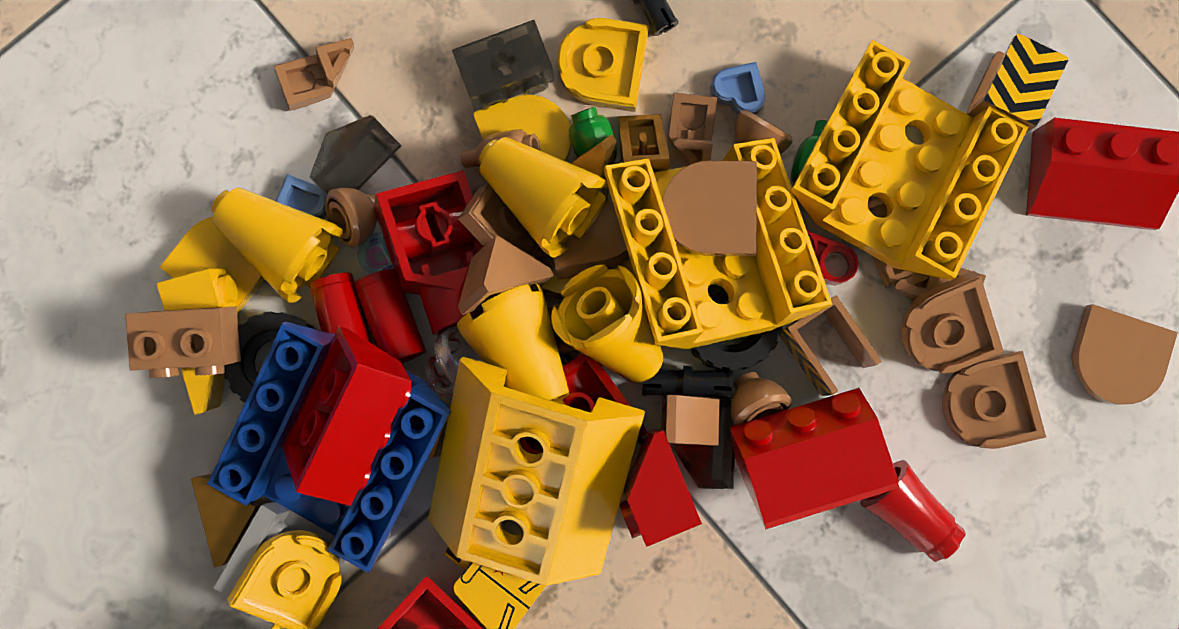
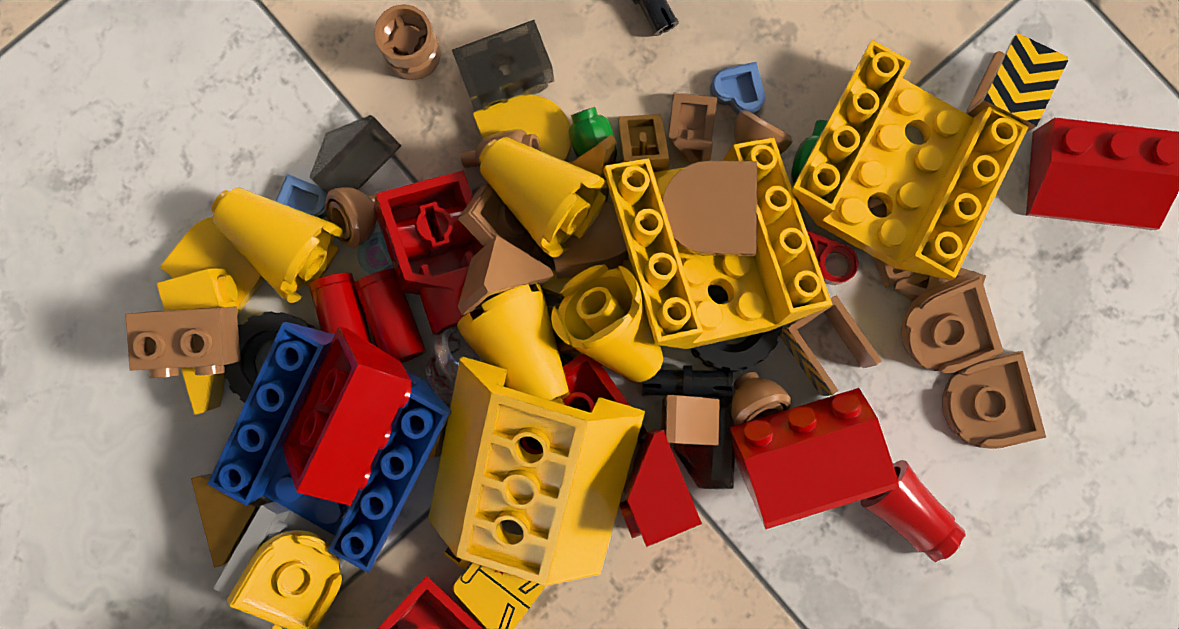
medium nougat slope [274,38,354,111] -> none
yellow tile [557,18,649,112] -> none
medium nougat tile [1072,304,1178,405] -> none
none -> medium nougat wheel [374,4,441,80]

